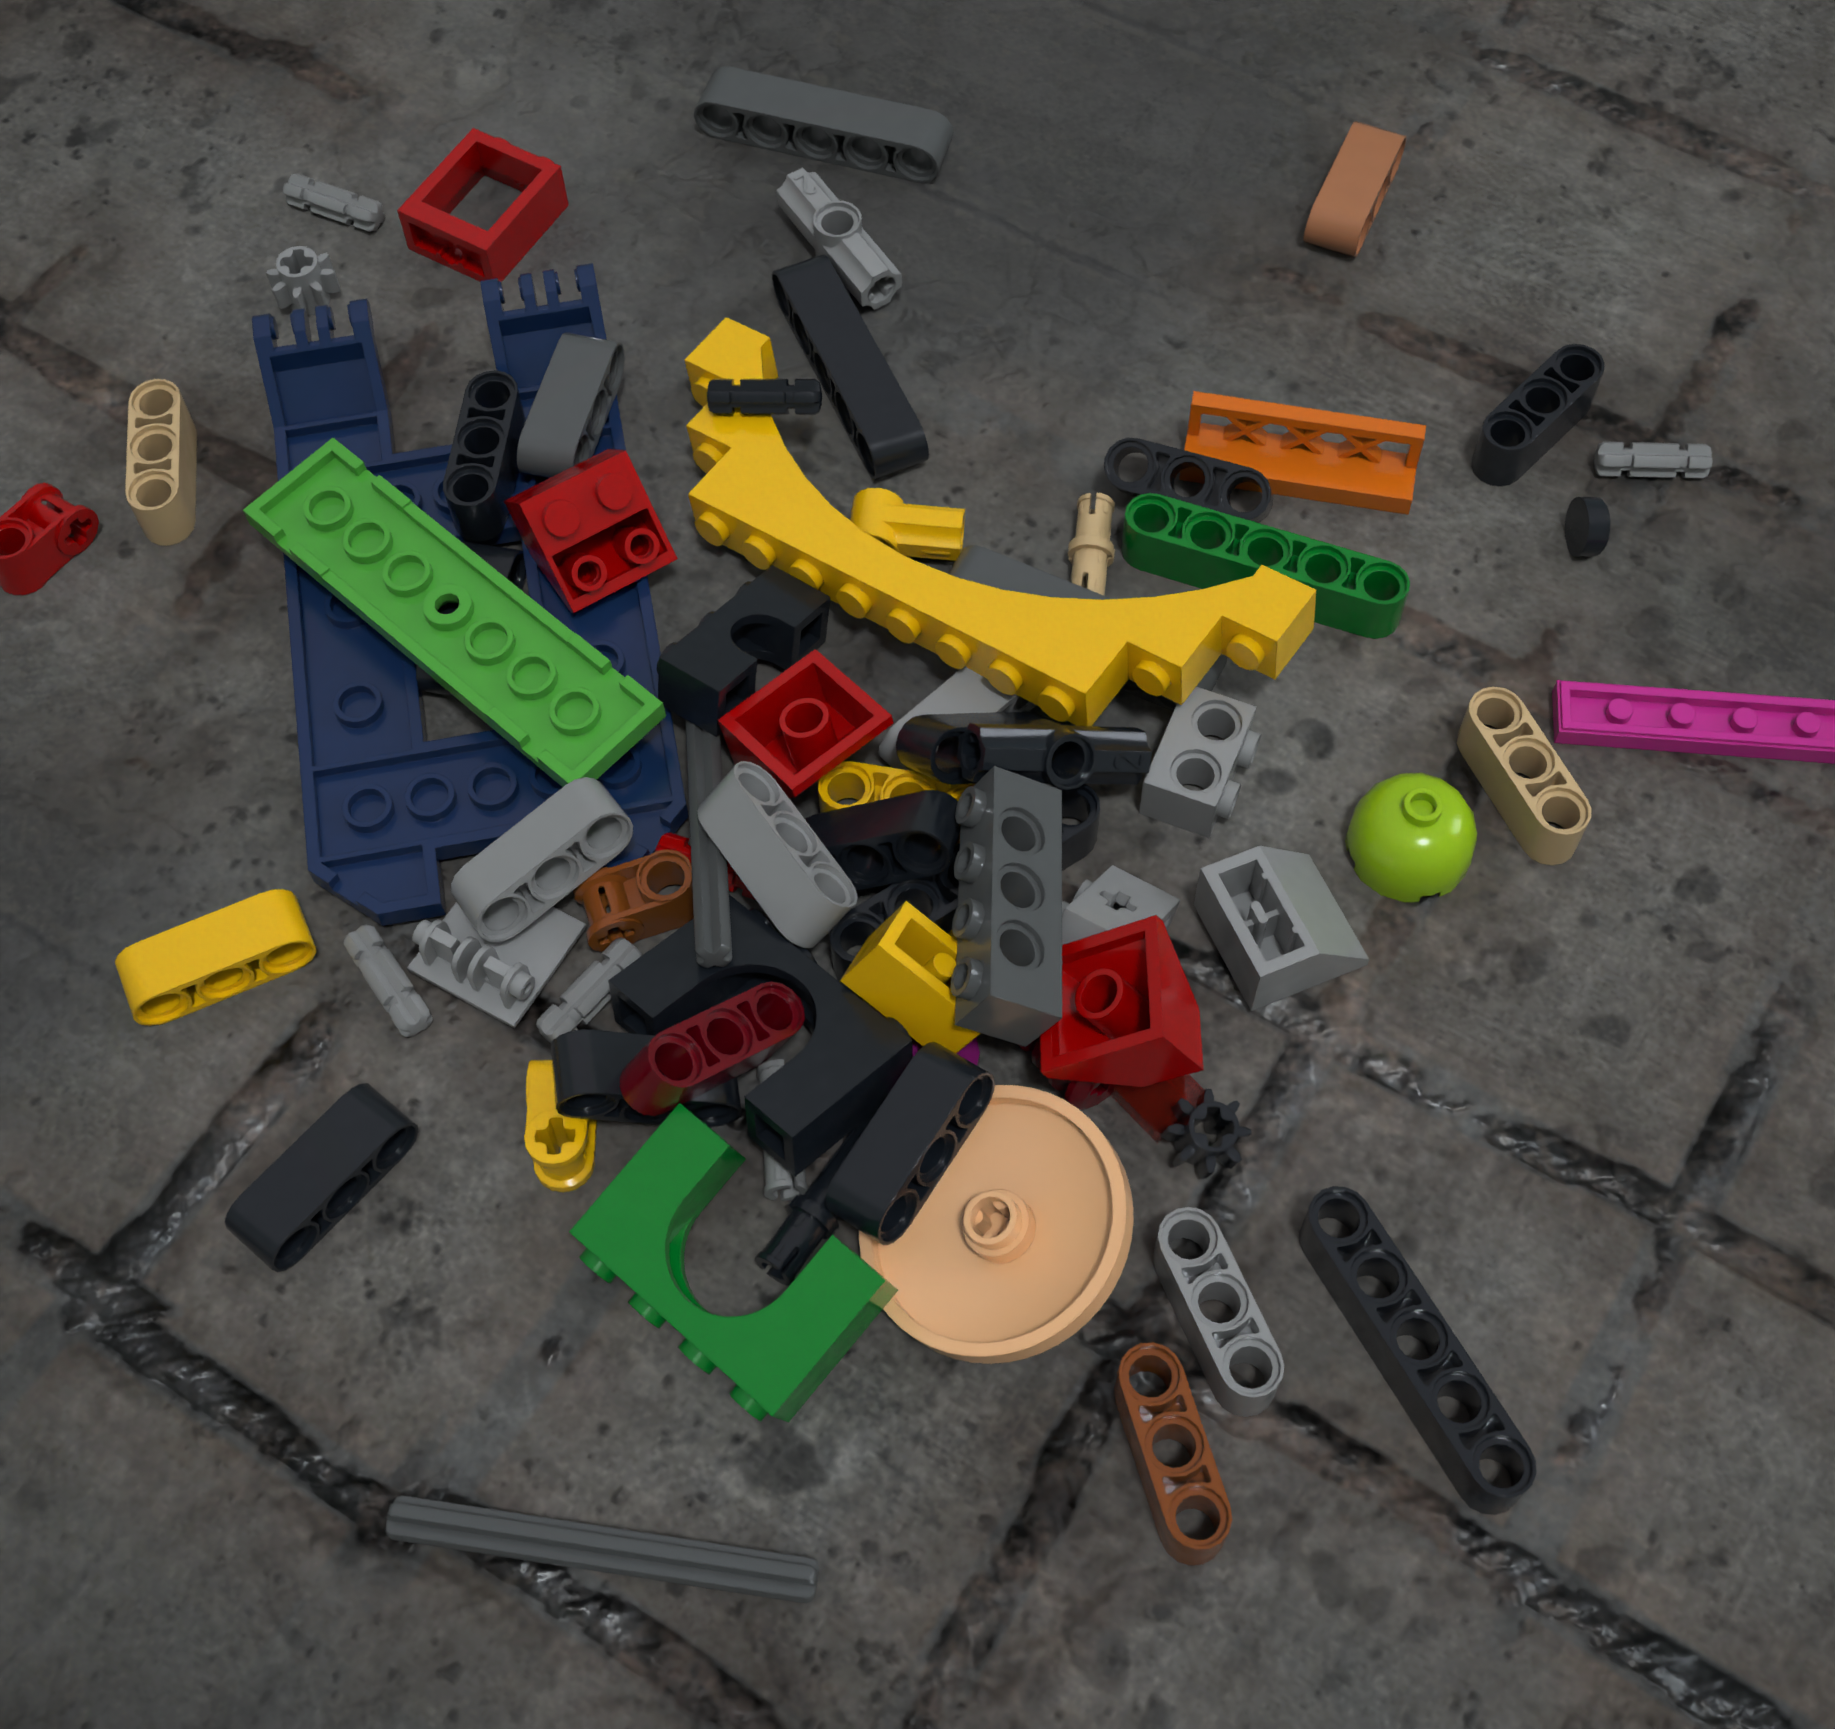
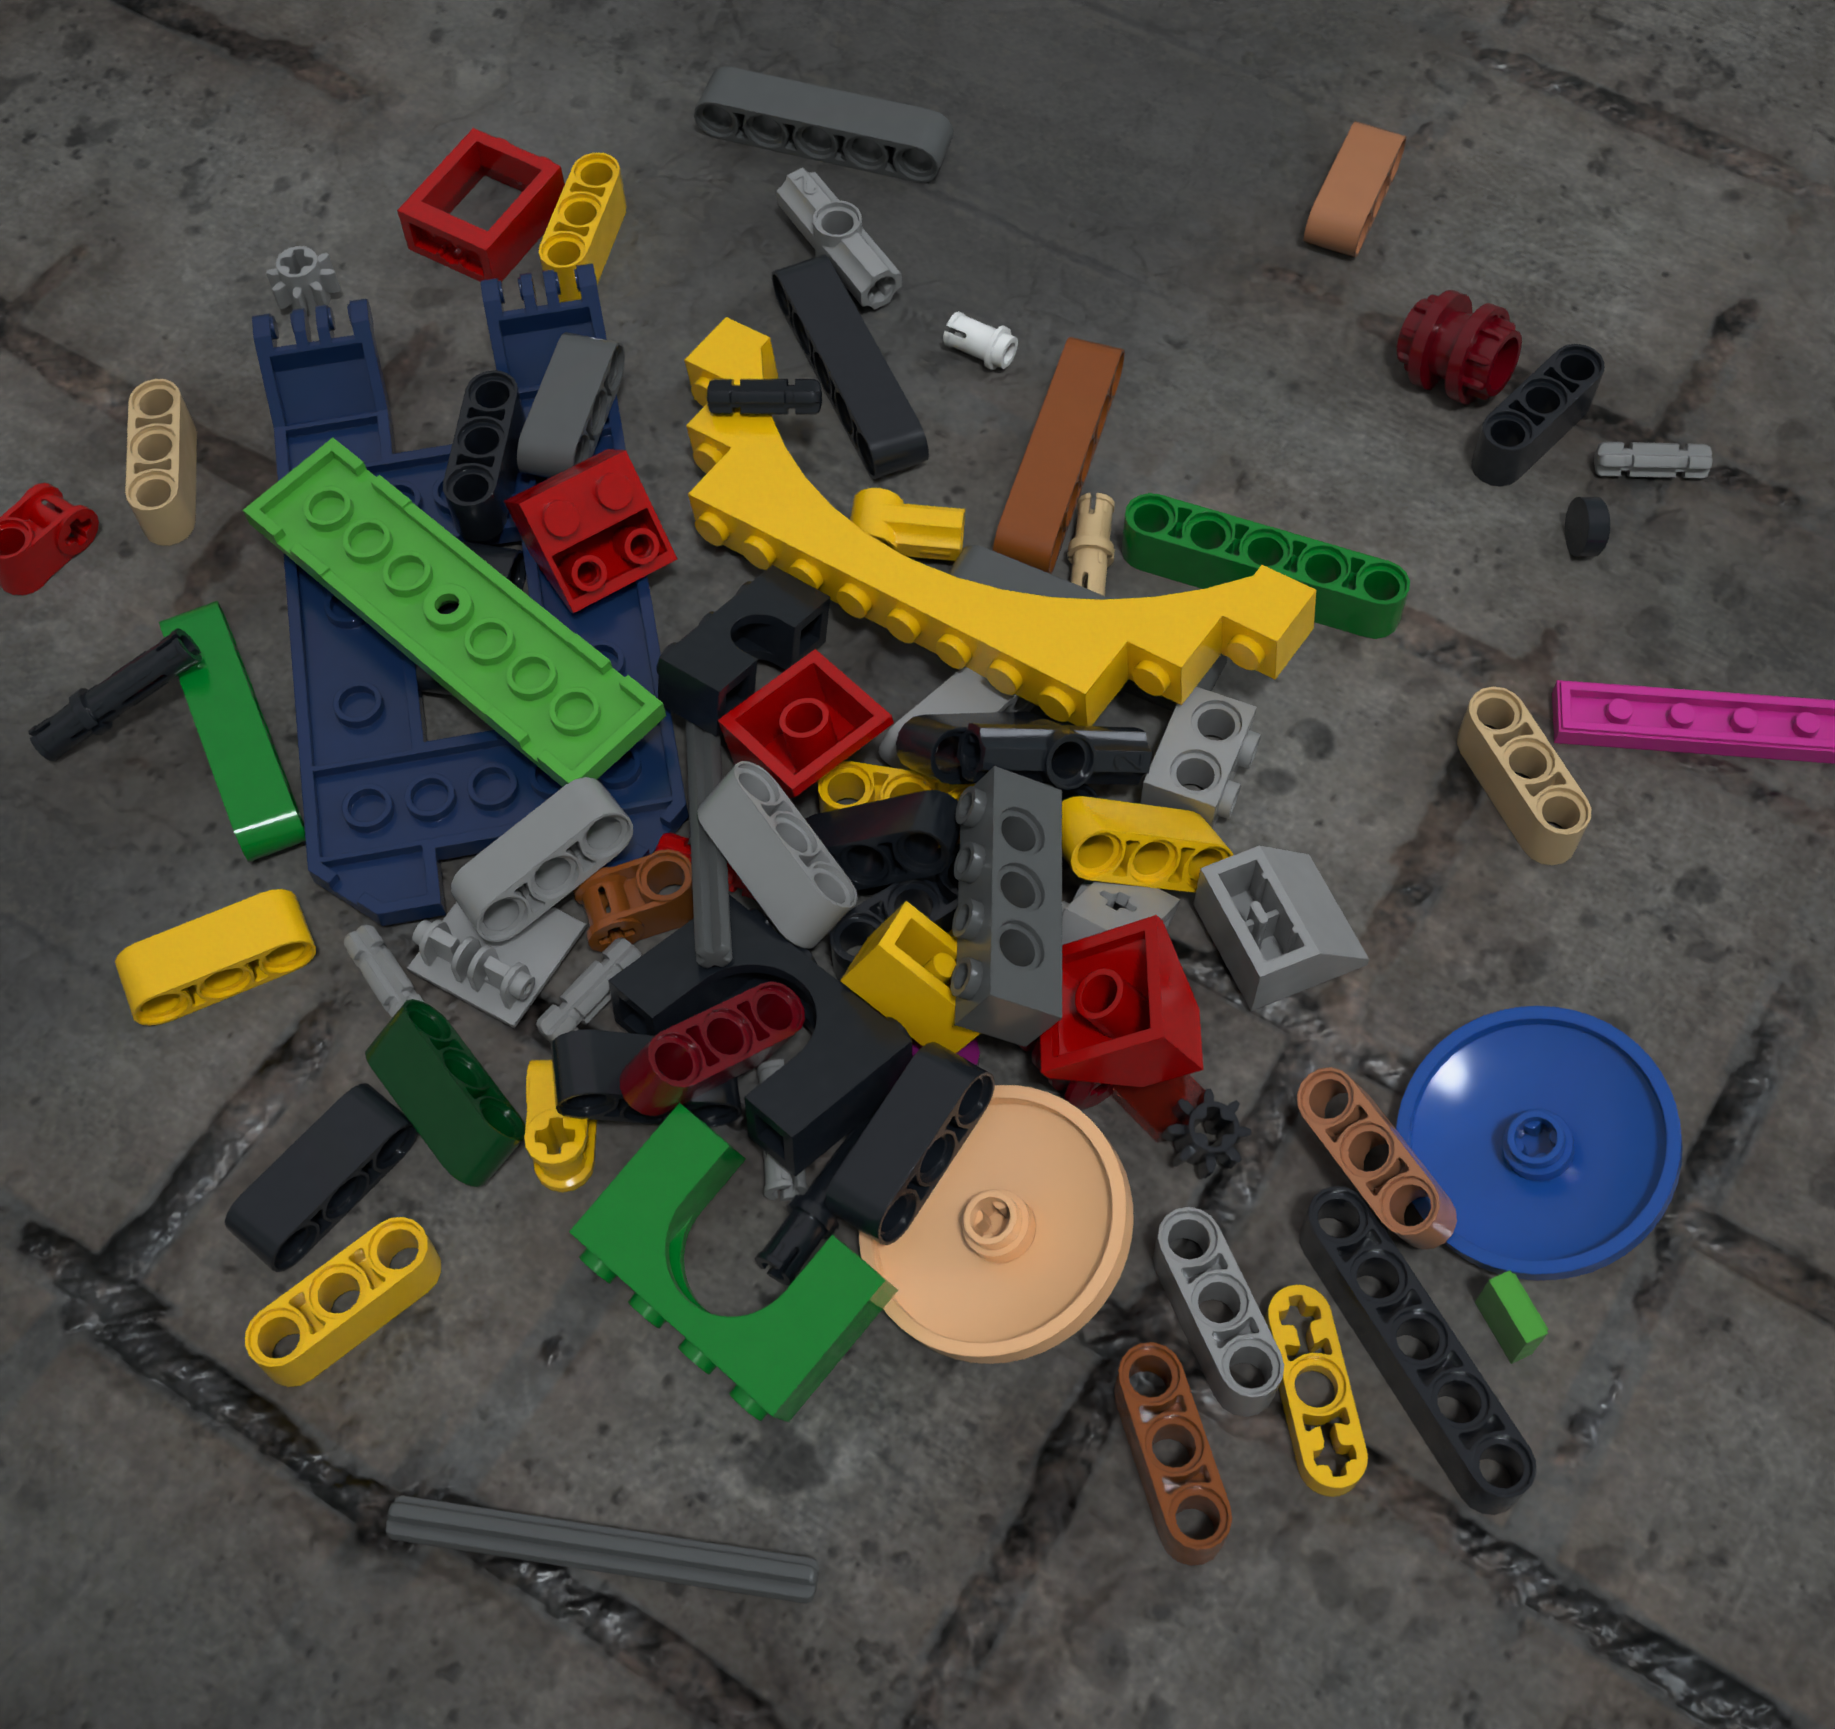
light grey axle [283,173,385,232] -> none
black beam [1104,438,1274,523] -> none
orange fence [1179,391,1426,515] -> none
lime cylinder [1345,773,1477,903] -> none
none -> black pin [28,628,202,761]
none -> green beam [159,601,306,862]
none -> yellow beam [245,1217,441,1387]
none -> dark green beam [365,999,526,1187]
none -> yellow beam [538,153,627,302]
none -> white pin [943,311,1018,370]
none -> dark orange beam [993,337,1125,574]
none -> yellow beam [1062,796,1233,893]
none -> yellow beam [1264,1285,1368,1497]
none -> nougat beam [1297,1067,1457,1249]
none -> blue dish [1396,1006,1683,1281]
none -> dark red piece [1397,290,1522,404]
none -> bright green tile [1475,1270,1549,1364]

